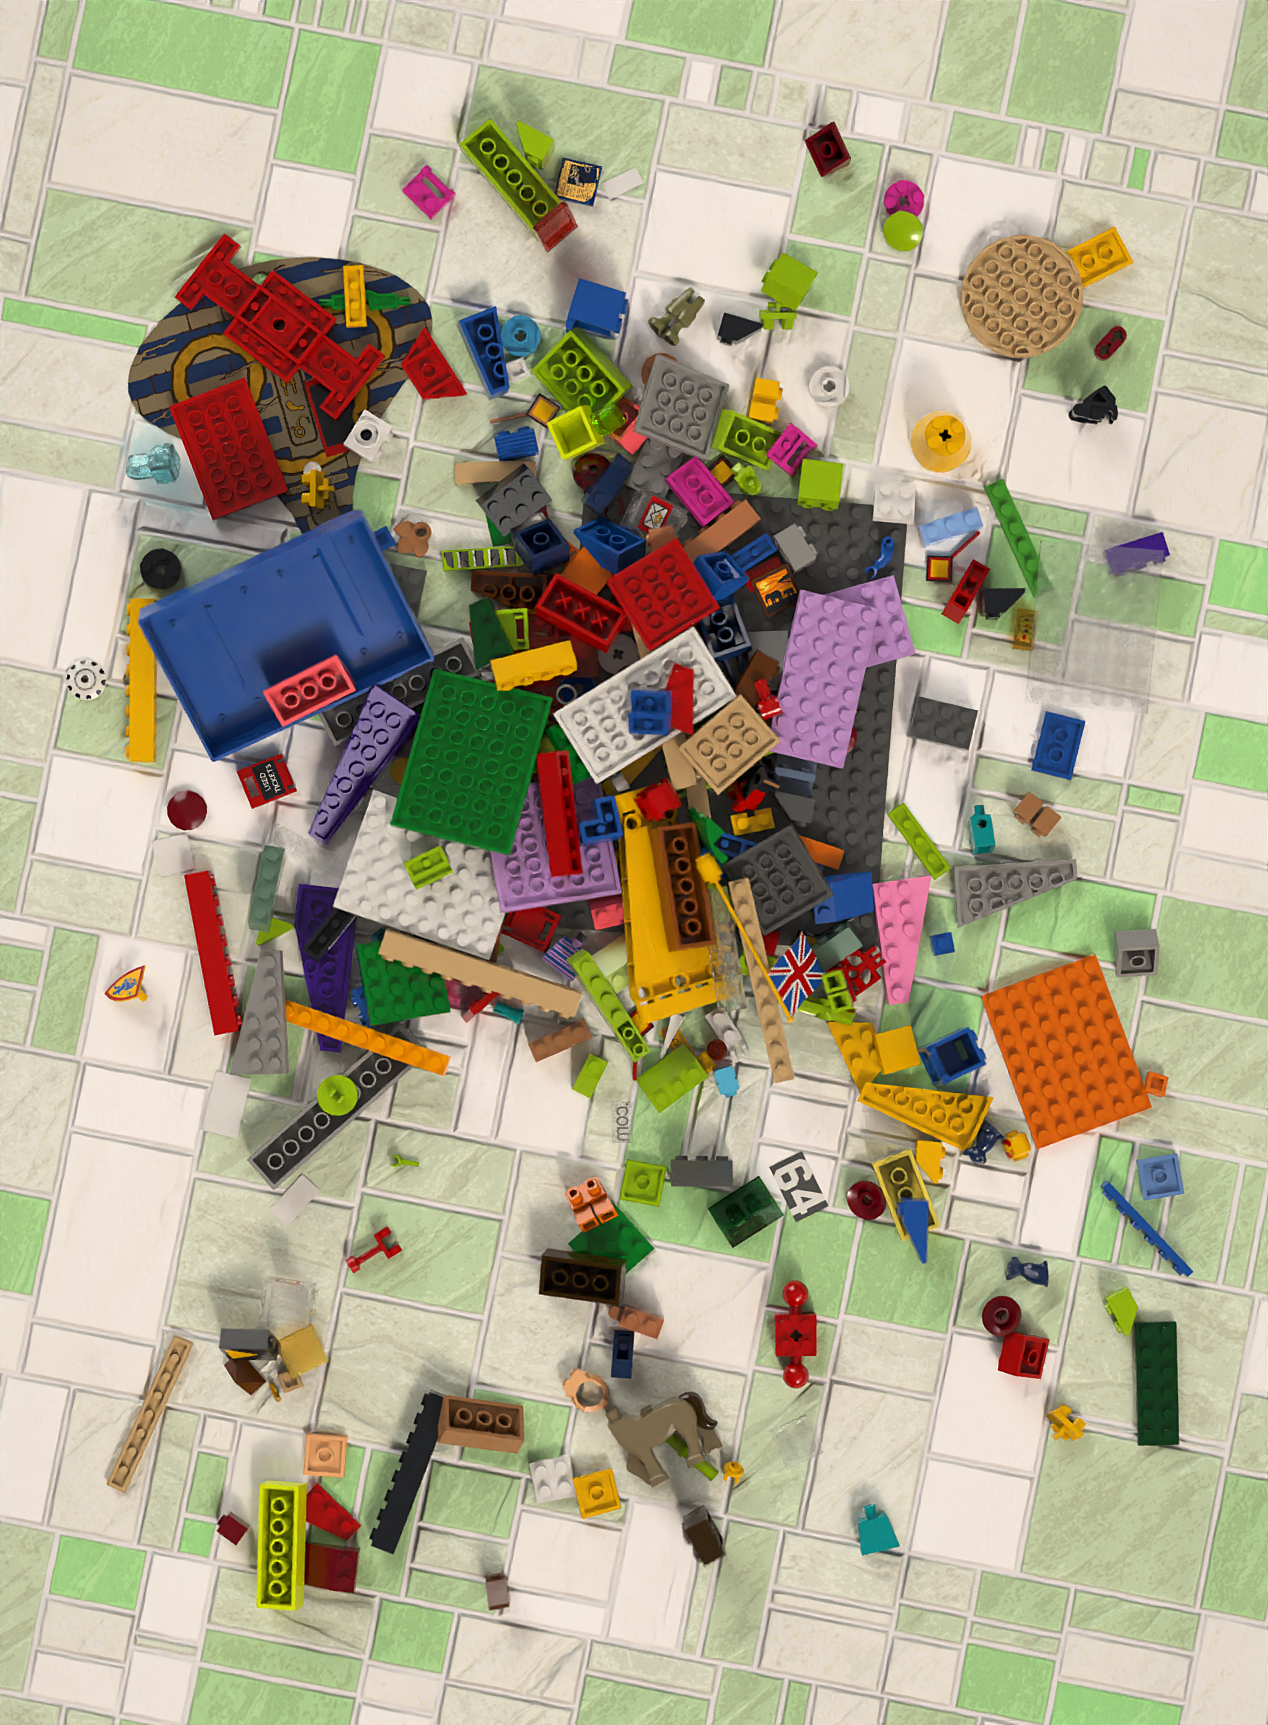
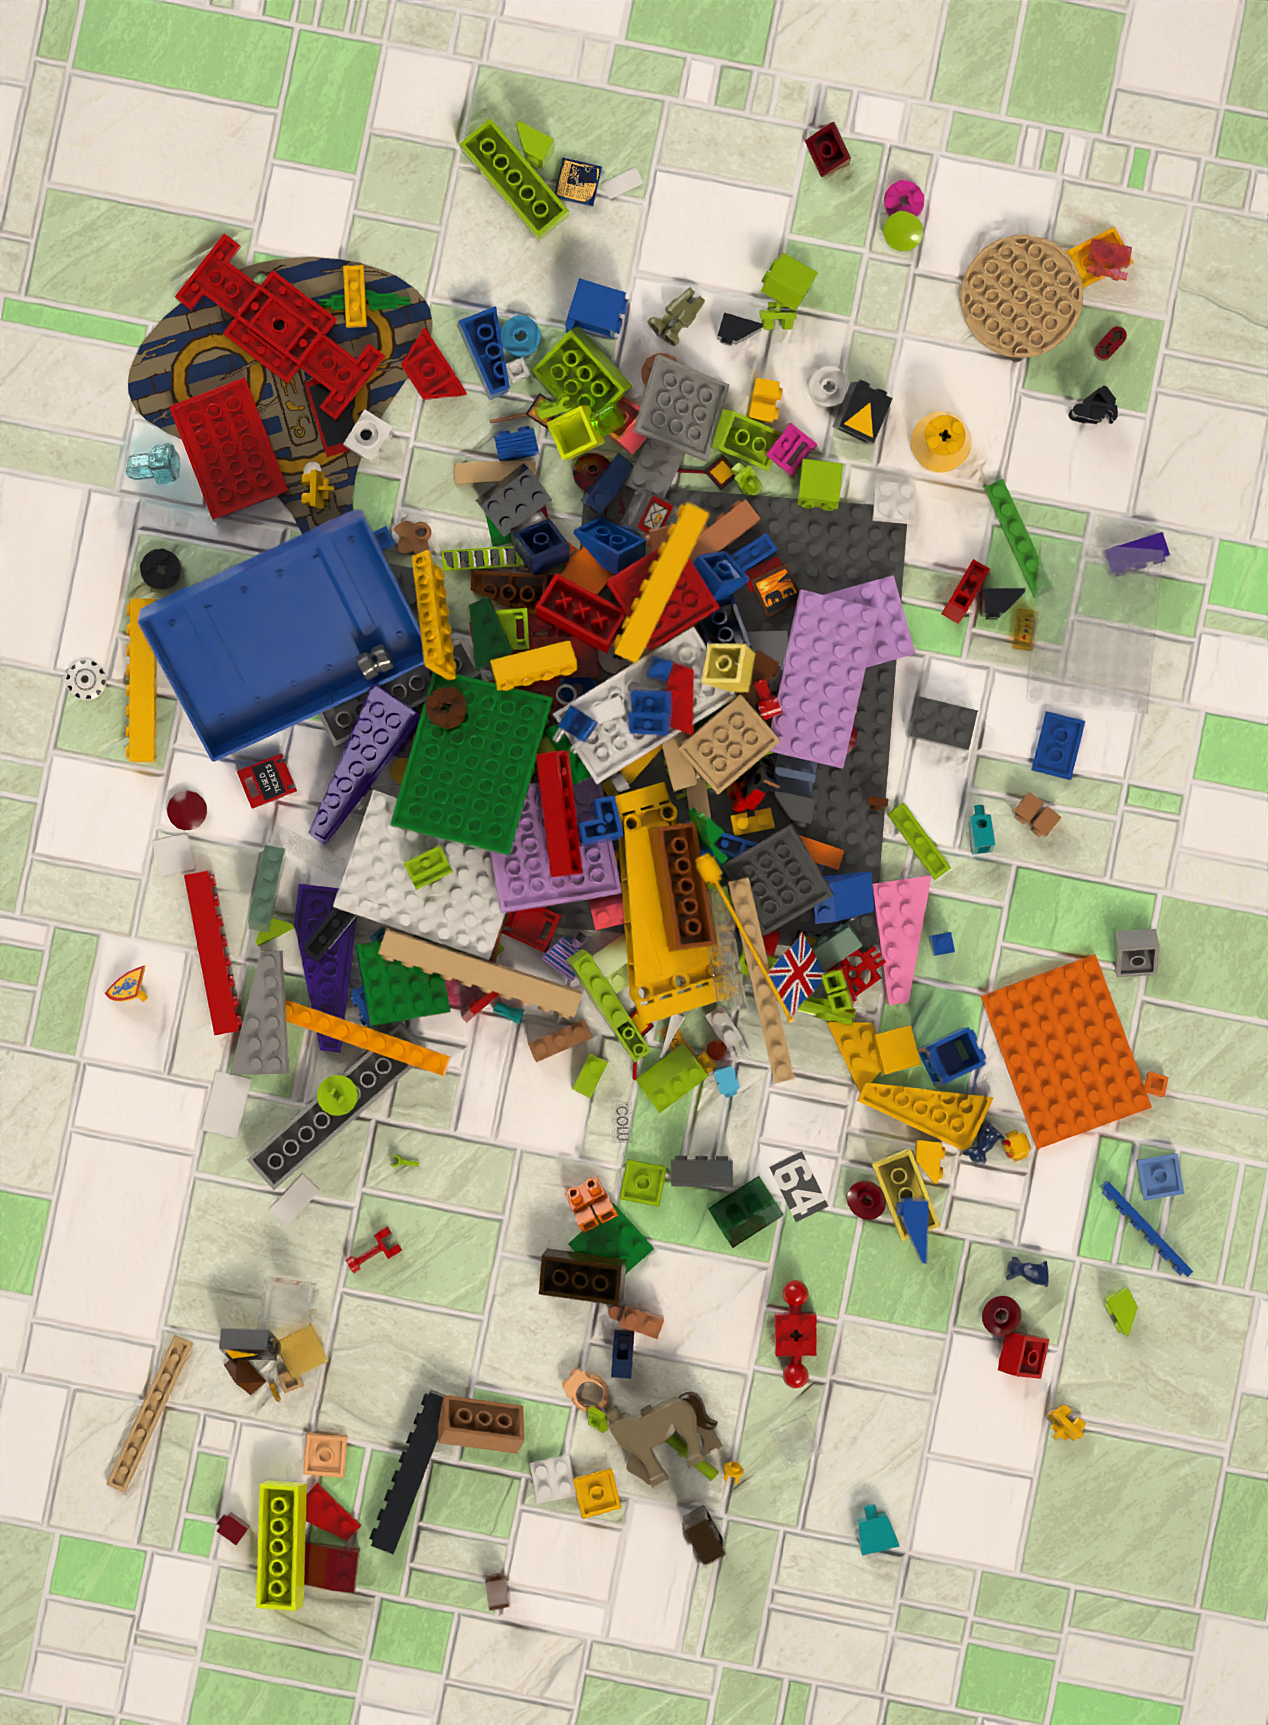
coral slope [263,654,356,727] -> none
dark pink plate [402,165,456,220] -> none
clear red piece [533,201,578,253] -> none
red brick [633,778,682,822] -> none
dark pink plate [664,456,735,528] -> none
light grey brick [772,523,817,575] -> none
blue arm [864,536,895,579] -> none
light blue brick [917,507,984,548] -> none
piece [926,531,980,582] -> none
light grey wing [953,859,1077,928] -> none
dark green plate [1134,1321,1179,1446] -> none
none -> dark grey wheel [356,644,394,680]
none -> yellow bracket [411,550,456,681]
none -> reddish brown plate [426,687,467,729]
none -> lime plate [534,394,573,419]
none -> clear blue piece [552,705,598,754]
none -> white sticker [583,696,627,727]
none -> lime tile [587,1406,608,1433]
none -> yellow brick [613,501,709,664]
none -> blue plate [647,656,673,682]
none -> light yellow slope [701,644,755,692]
none -> black brick [832,380,893,444]
none -> reddish brown plate [866,796,888,811]
none -> clear pink plate [1086,239,1132,281]

